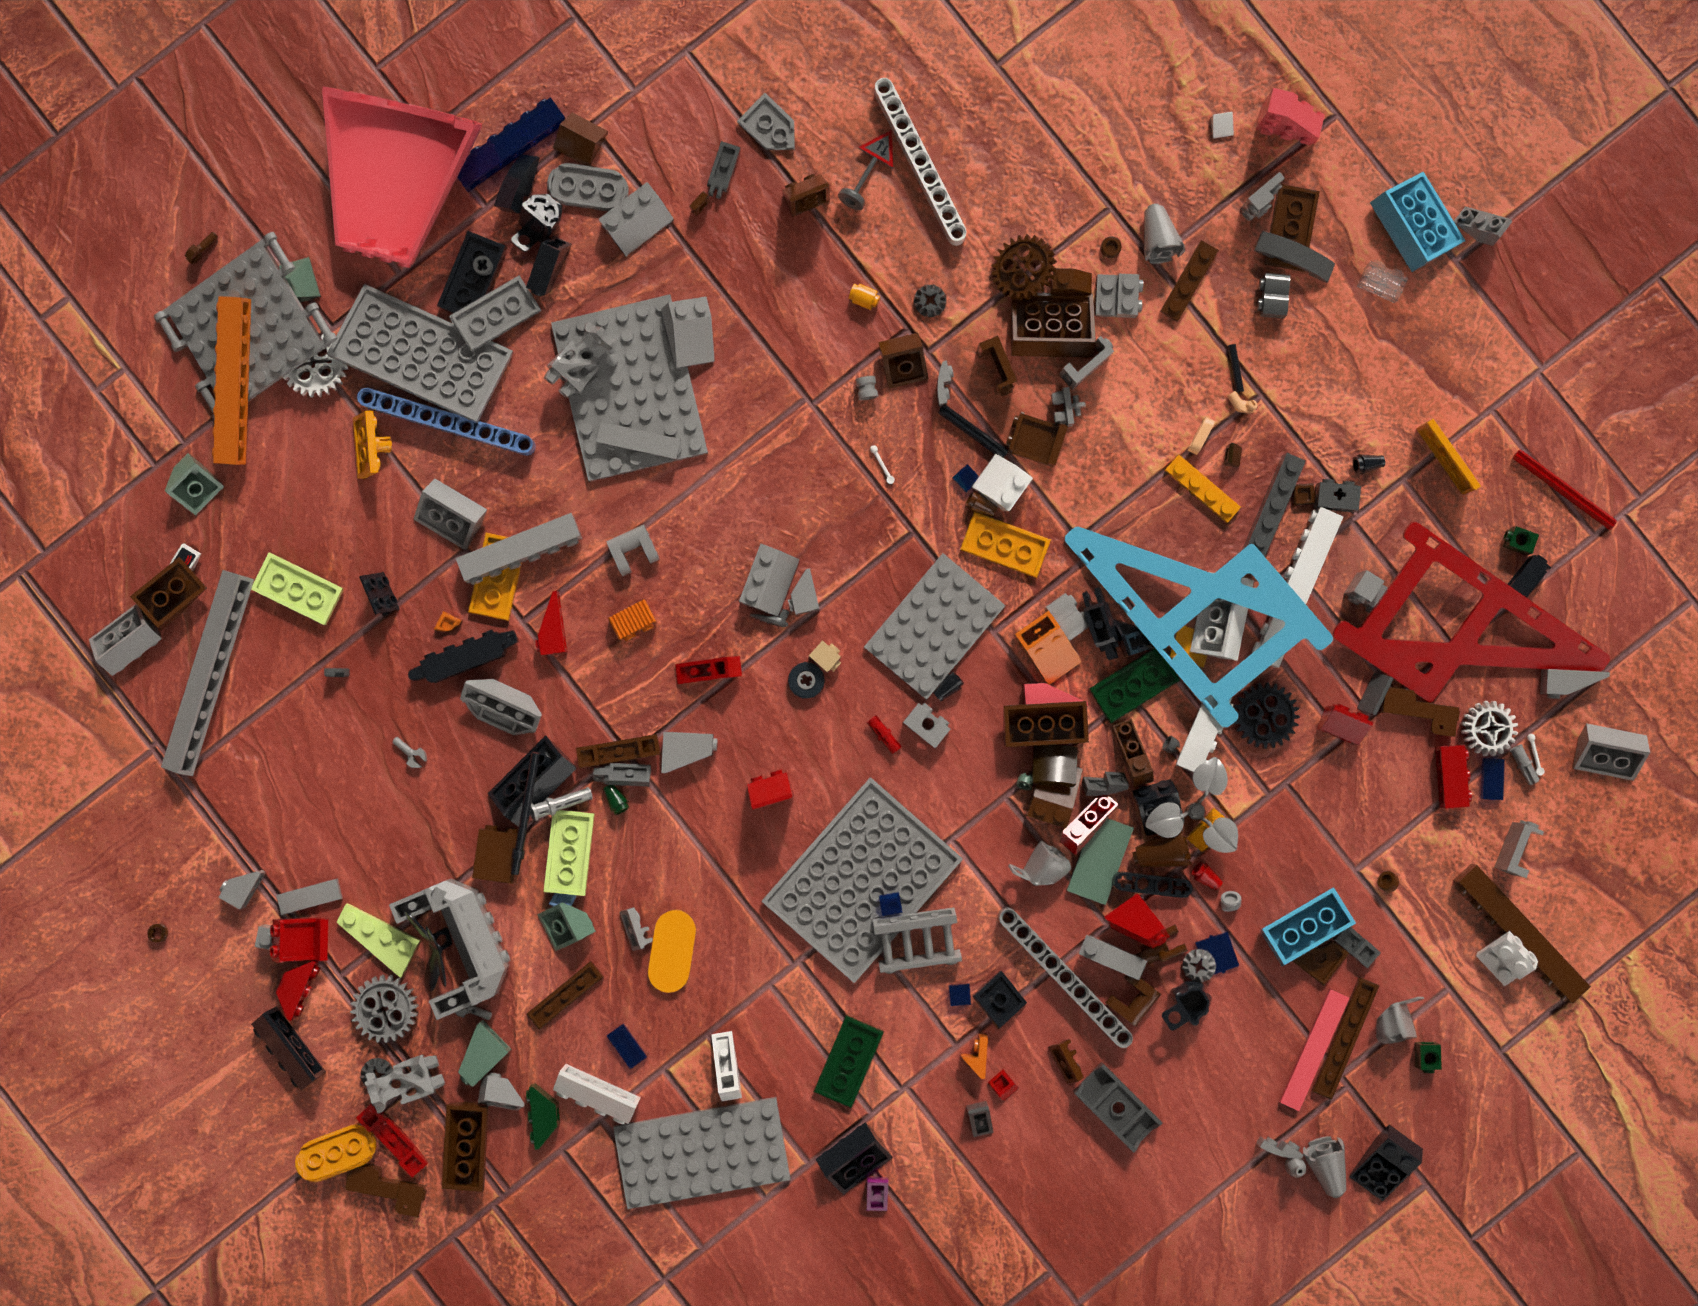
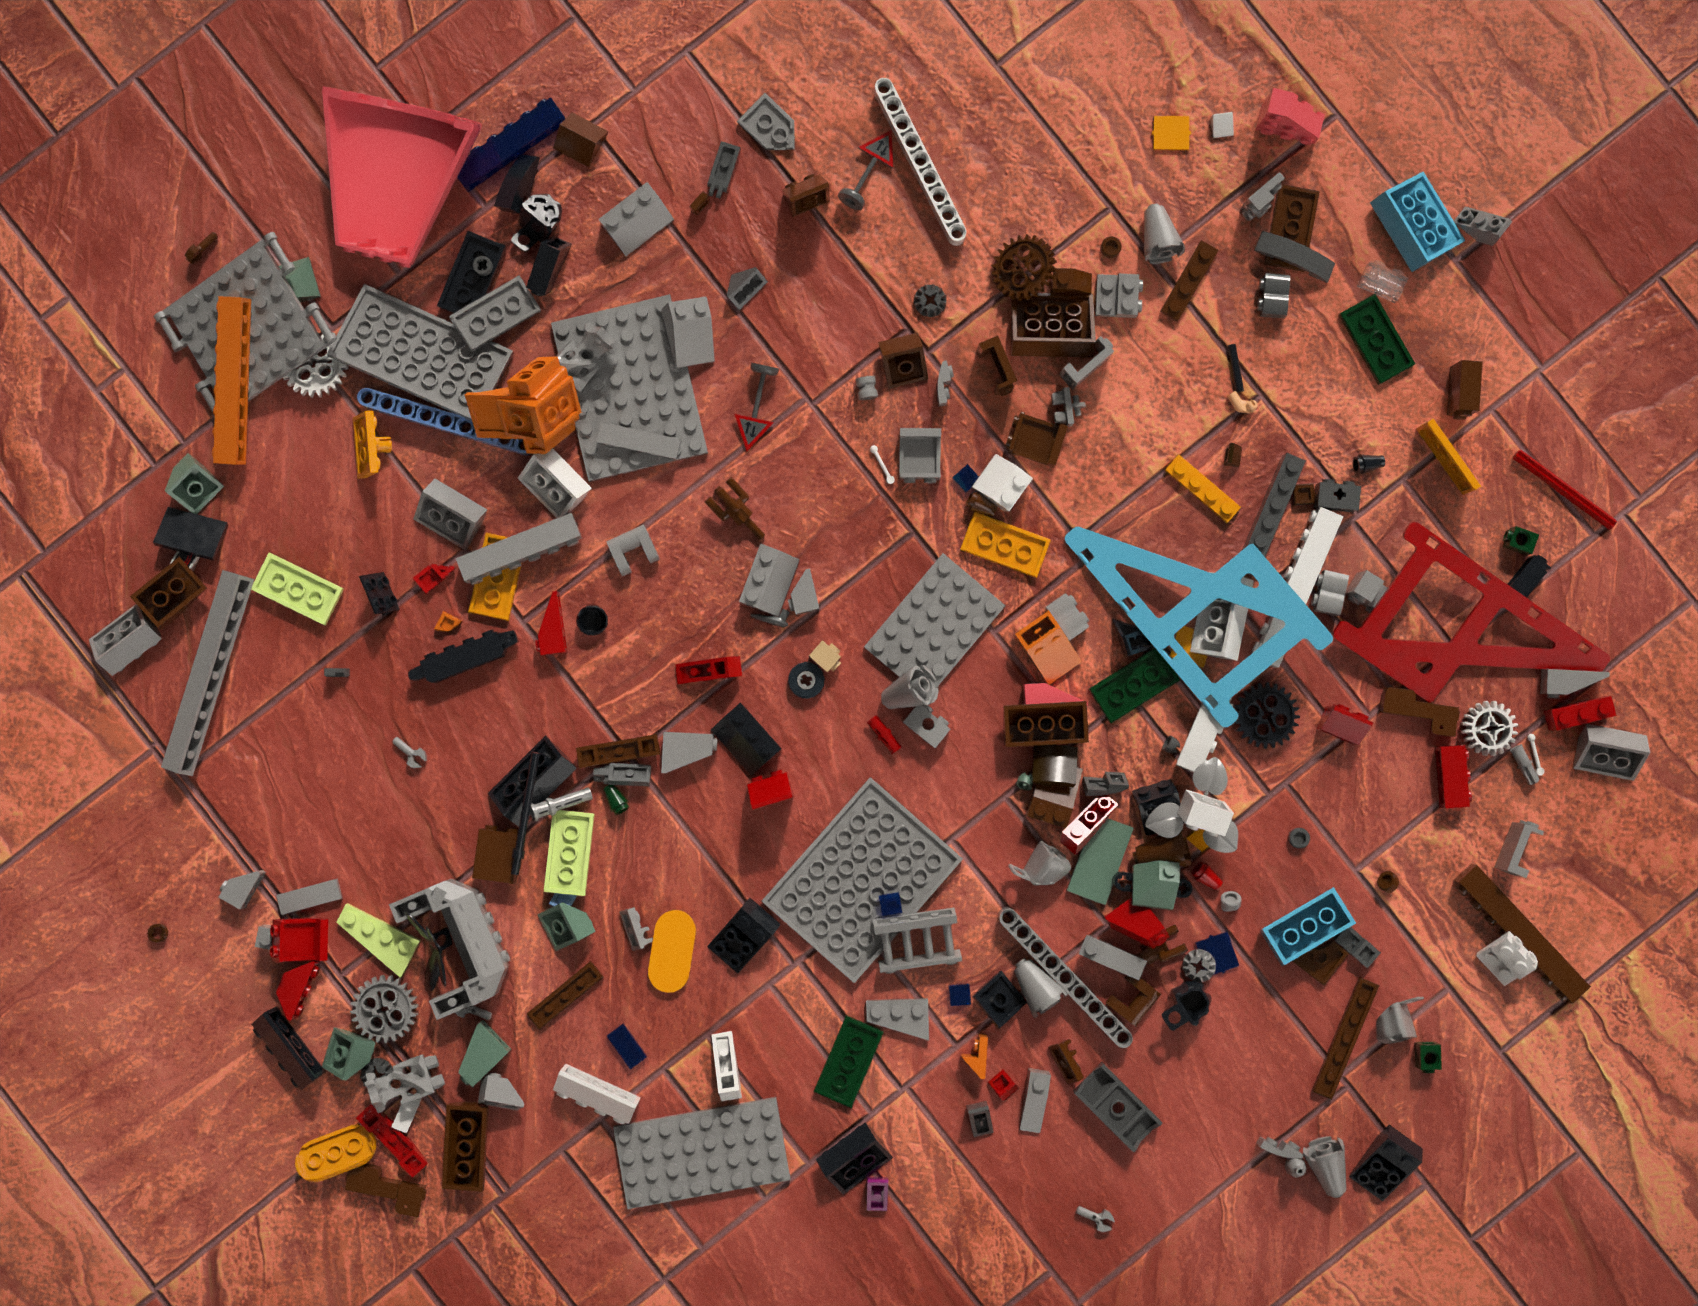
light grey wedge [460,679,542,735] -> none
dark green slope [526,1083,560,1150] -> none
light grey tile [547,163,629,211] -> none
orange brick [608,599,657,642] -> none
light orange brick [848,284,880,310] -> none
black cone [934,672,964,701] -> none
black axle [938,404,1008,458] -> none
black hinge [1082,587,1120,661] -> none
reddish brown slope [1112,719,1154,788] -> none
light nougat beam [1188,417,1215,455] -> none
coral tile [1279,989,1349,1111] -> none
dark grey slope [1357,673,1393,715] -> none
clear blue tile [1481,758,1505,800] -> none
none -> black tile [153,507,228,561]
none -> sand green slope [322,1027,376,1081]
none -> white sticker [392,1092,422,1133]
none -> red slope [413,564,455,595]
none -> orange piece [465,356,582,454]
none -> white slope [518,448,592,518]
none -> black hair [576,605,608,636]
none -> reddish brown plant [704,477,765,540]
none -> black slope [707,898,781,974]
none -> black slope [711,702,782,776]
none -> dark grey slope [727,267,768,310]
none -> dark grey piece [734,362,779,451]
none -> light grey wing [866,998,929,1041]
none -> light grey cone [881,665,938,709]
none -> light grey panel [899,428,941,483]
none -> light grey cone [1014,958,1068,1018]
none -> light grey slope [1019,1068,1051,1133]
none -> light grey bar [1076,1206,1115,1232]
none -> sand green slope [1132,860,1180,910]
none -> light orange piece [1151,116,1191,150]
none -> white brick [1177,789,1234,837]
none -> dark grey tile [1288,828,1310,848]
none -> light grey brick [1311,570,1349,616]
none -> dark green tile [1338,294,1415,385]
none -> reddish brown brick [1447,360,1483,420]
none -> red brick [1544,696,1617,731]

